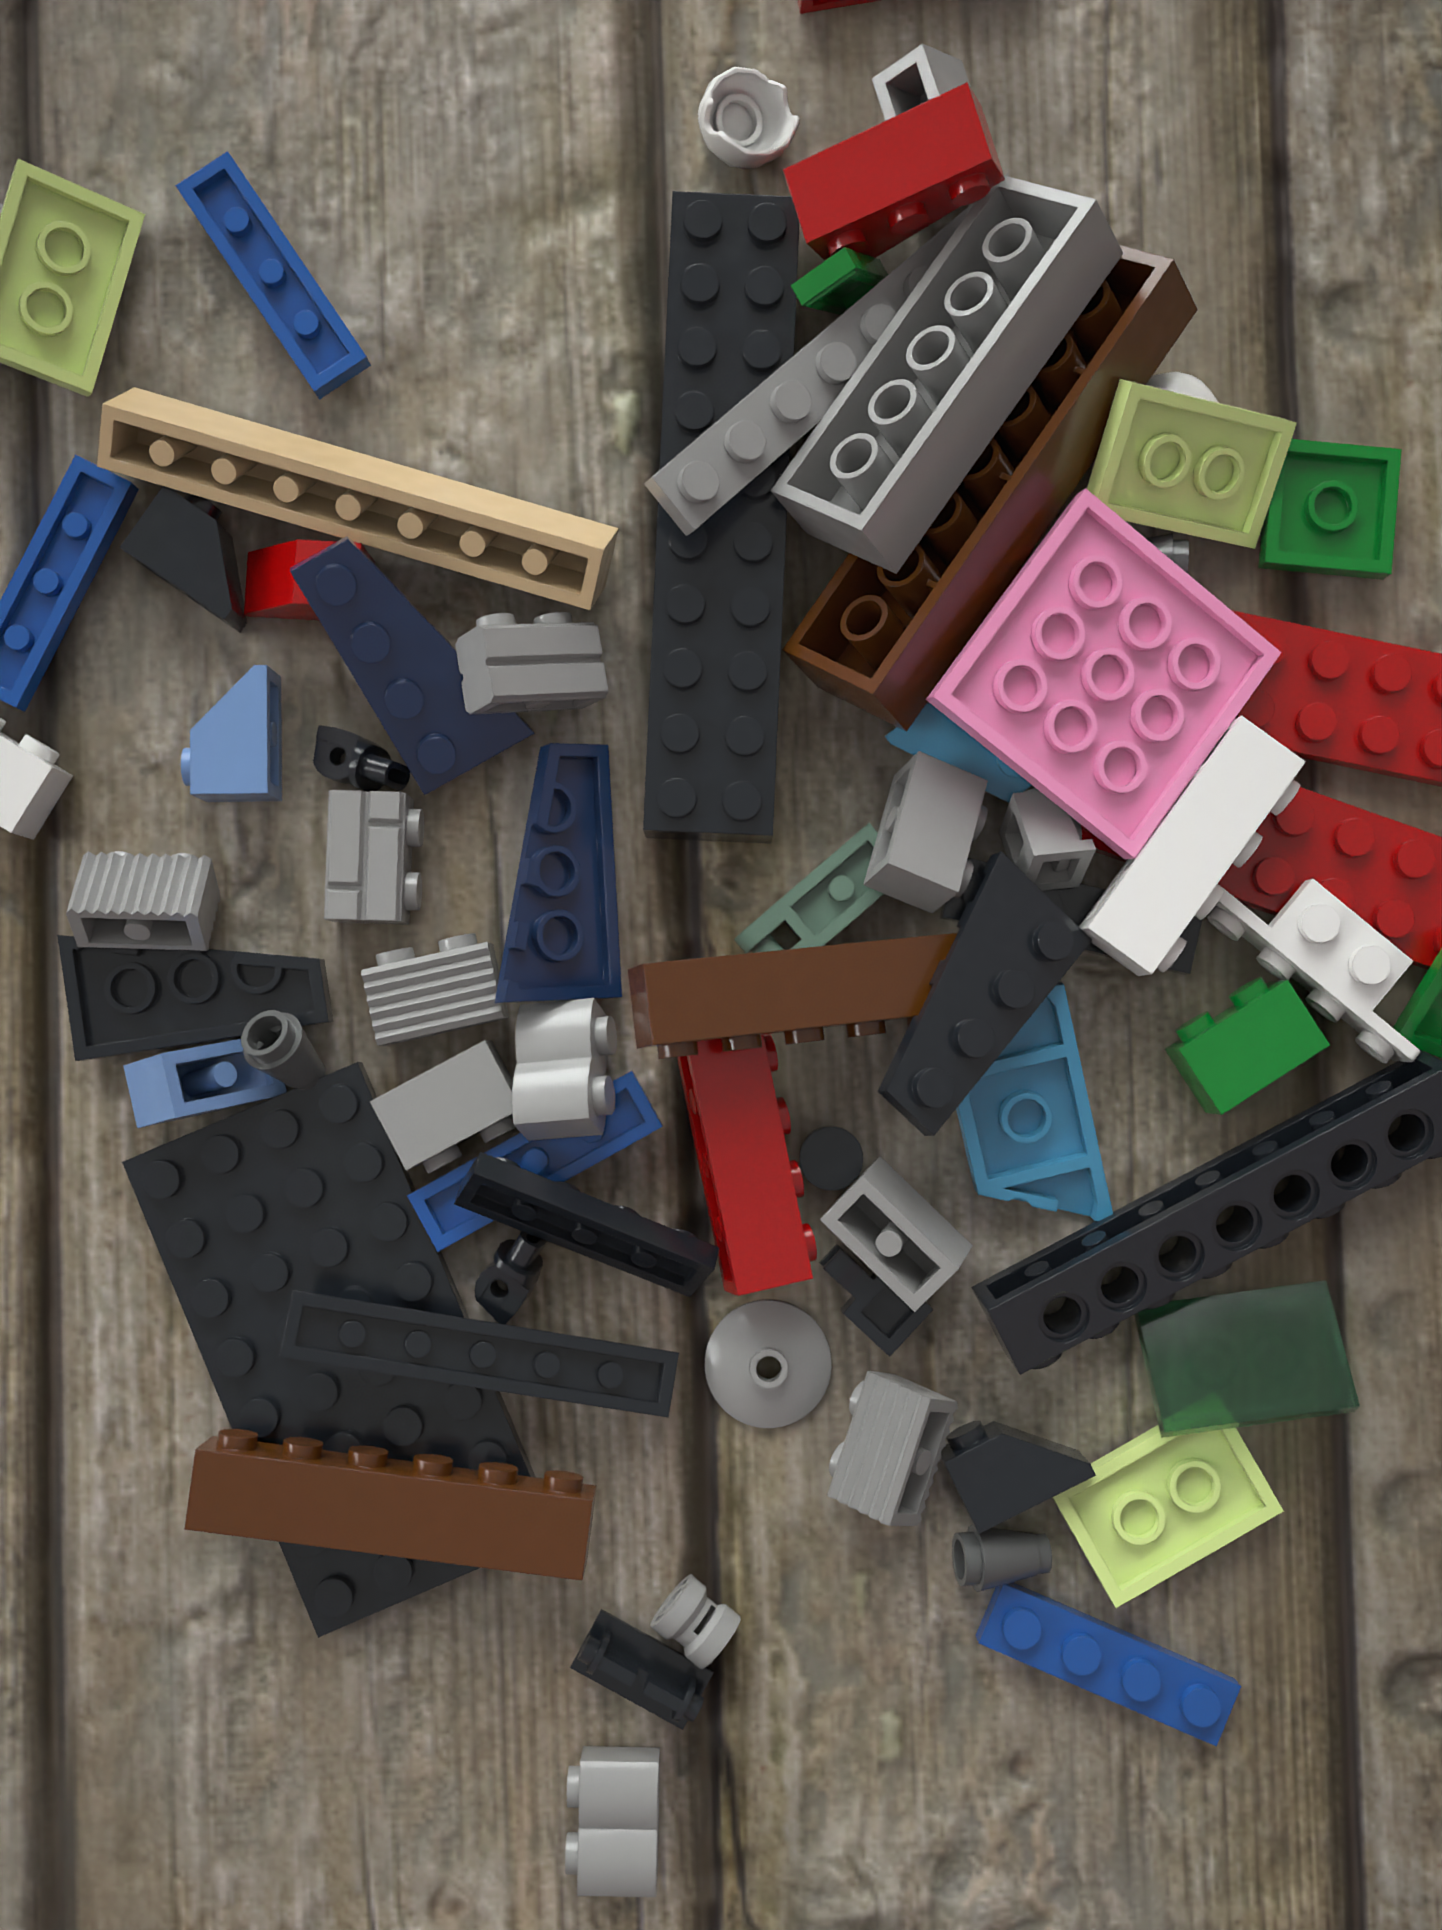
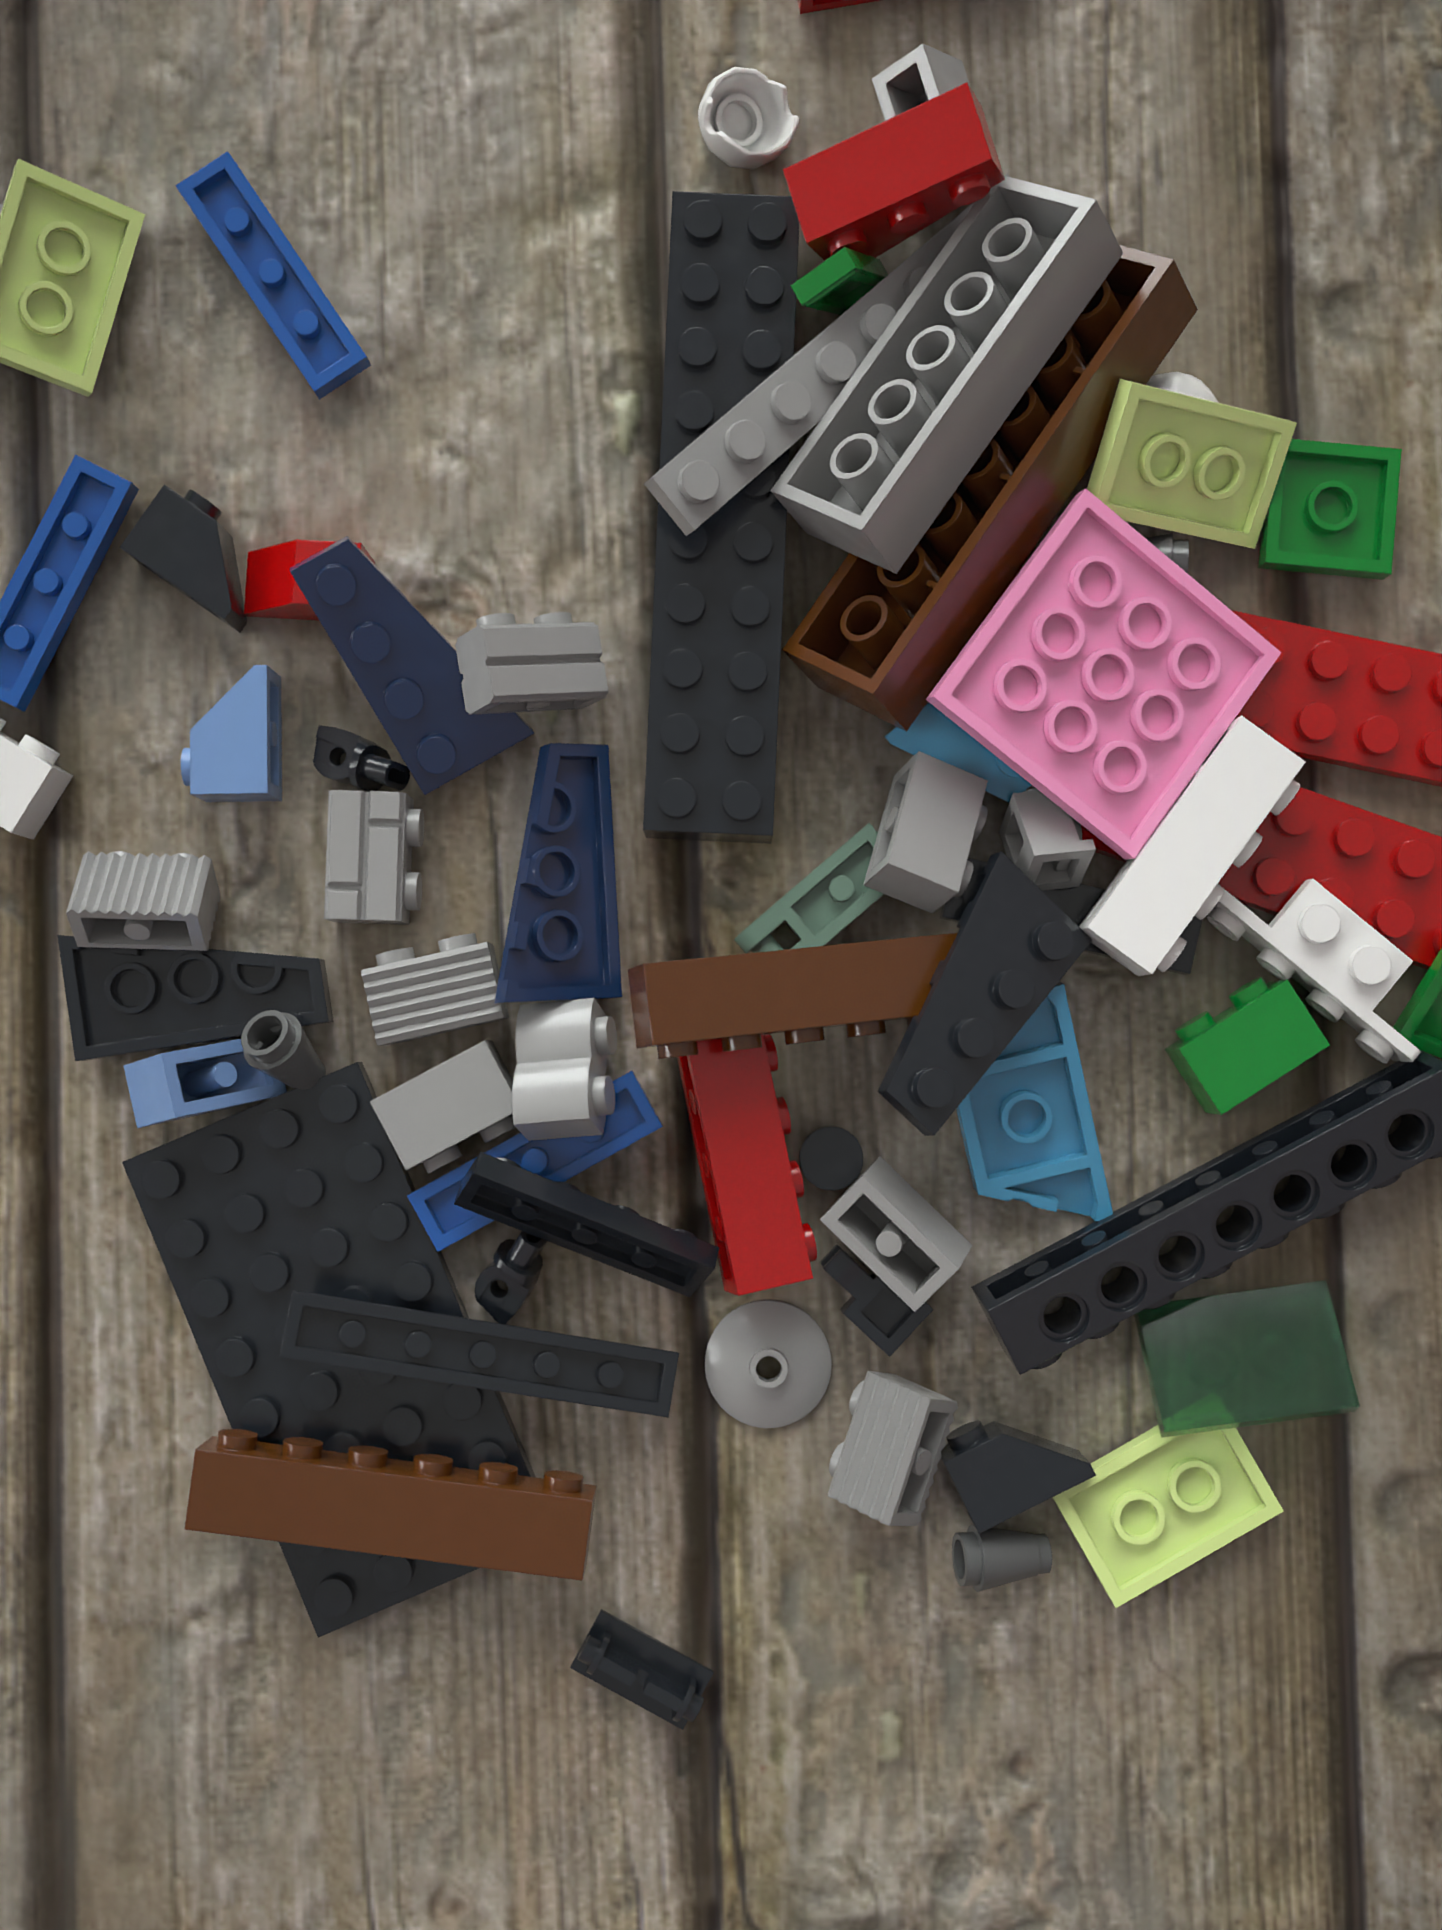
tan brick [97,387,619,610] -> none
light grey brick [565,1746,660,1897] -> none
light grey wheel [650,1574,741,1669] -> none
blue plate [975,1582,1241,1747] -> none

